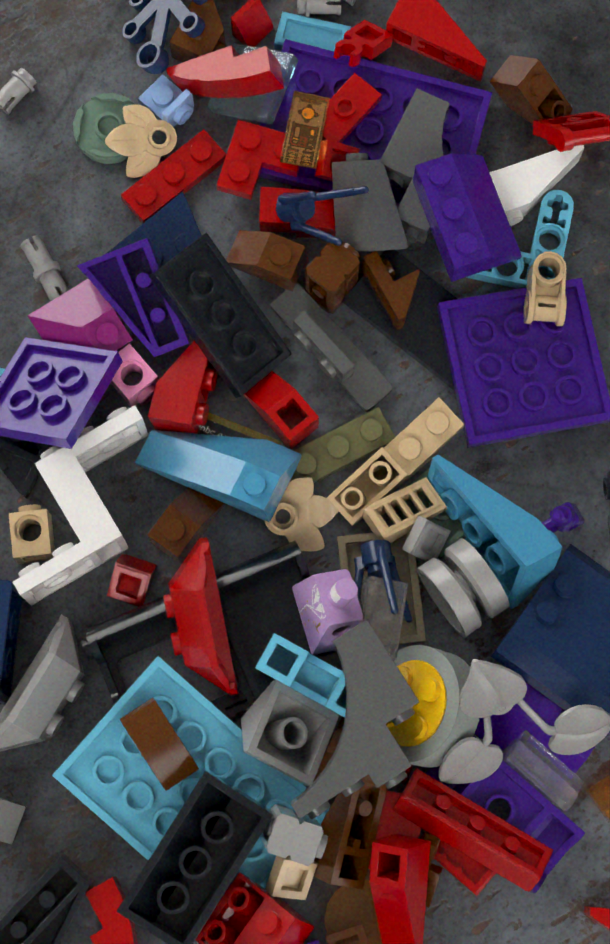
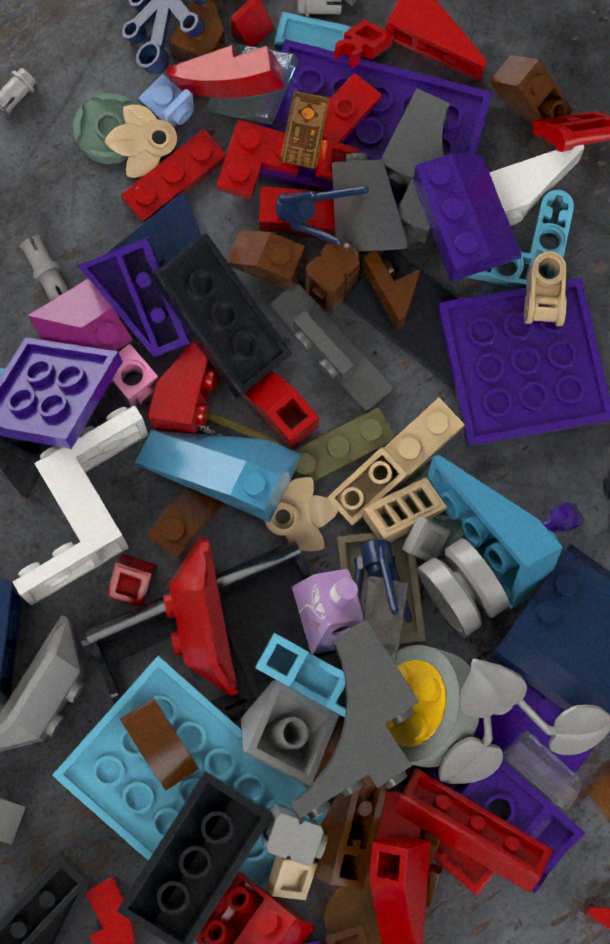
tan brick [9,504,55,564] -> none

